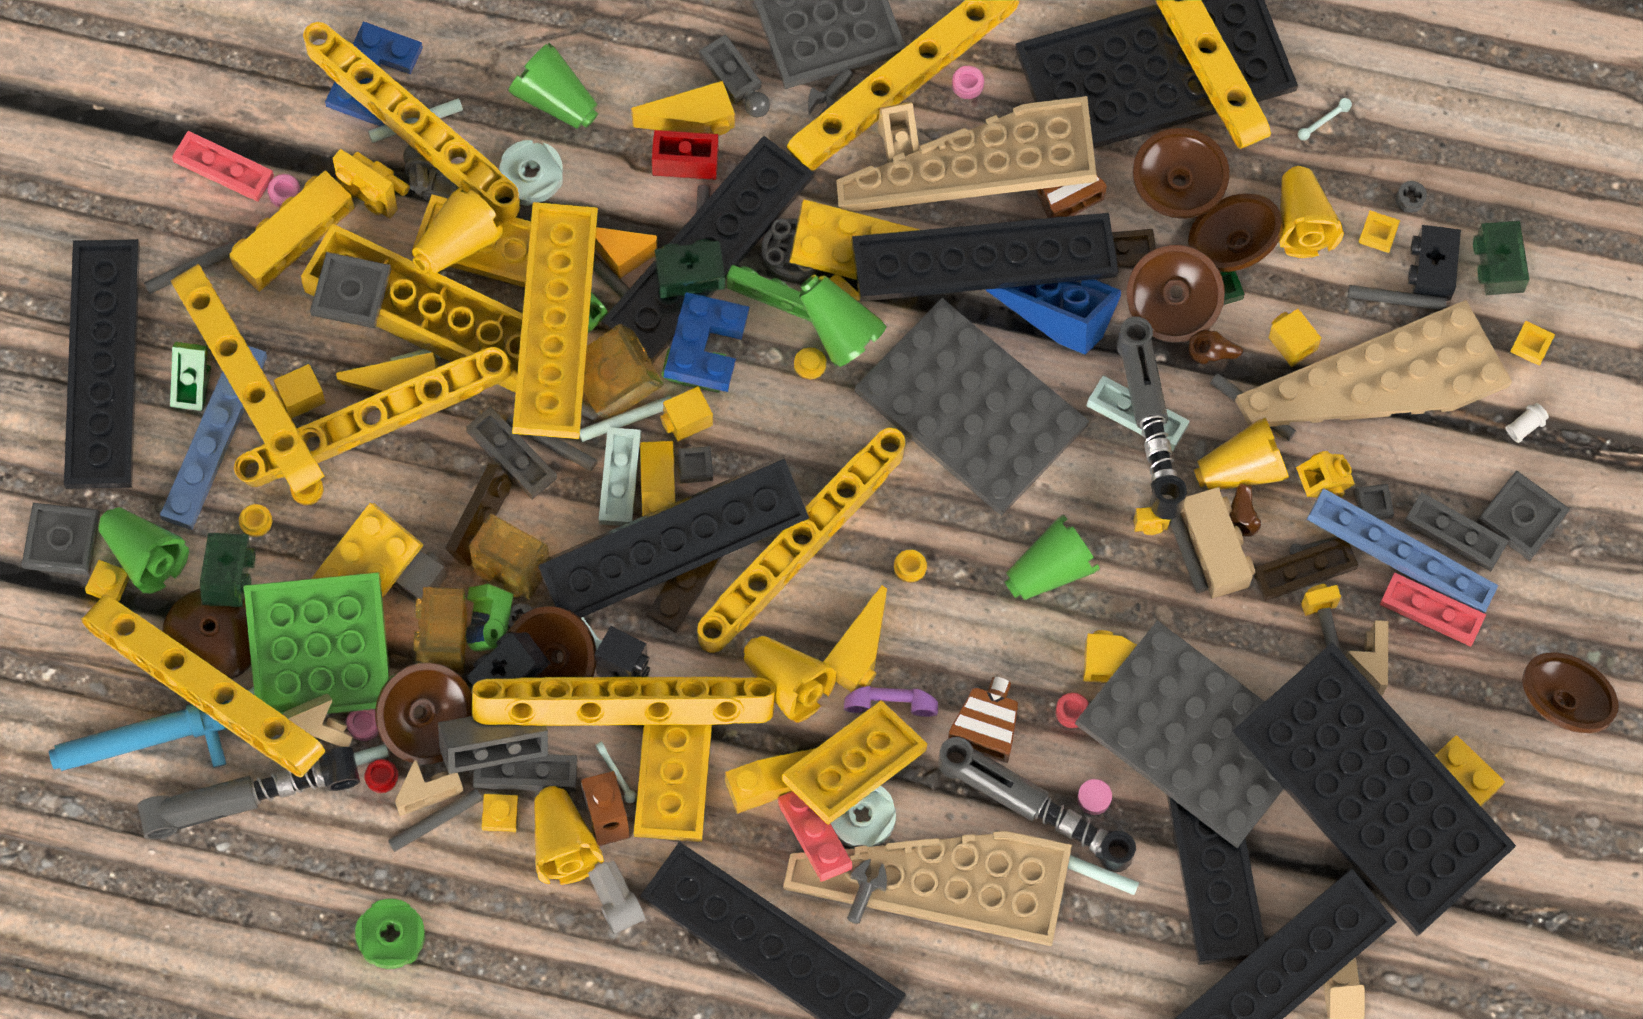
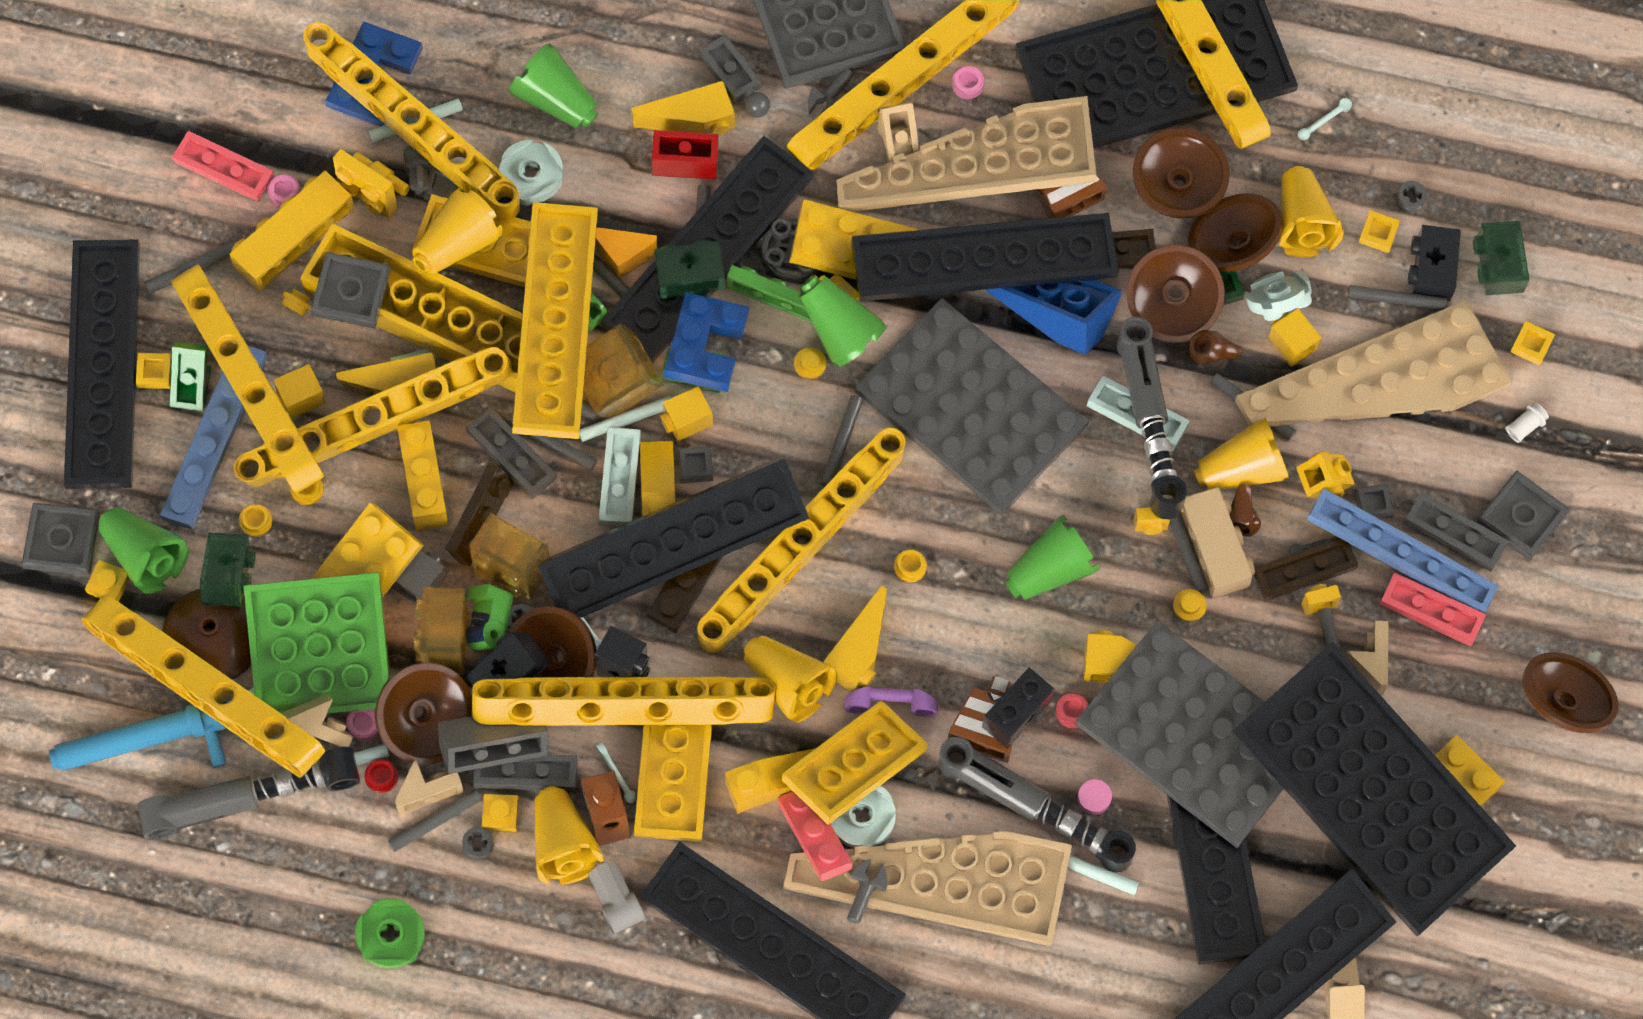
none -> yellow plate [136,353,172,389]
none -> yellow plate [281,288,311,317]
none -> yellow brick [397,420,449,531]
none -> dark grey bush [462,827,493,861]
none -> dark grey bar [820,395,863,487]
none -> black brick [982,667,1055,749]
none -> yellow plate [1173,589,1207,622]
none -> light aqua plate [1245,271,1312,321]

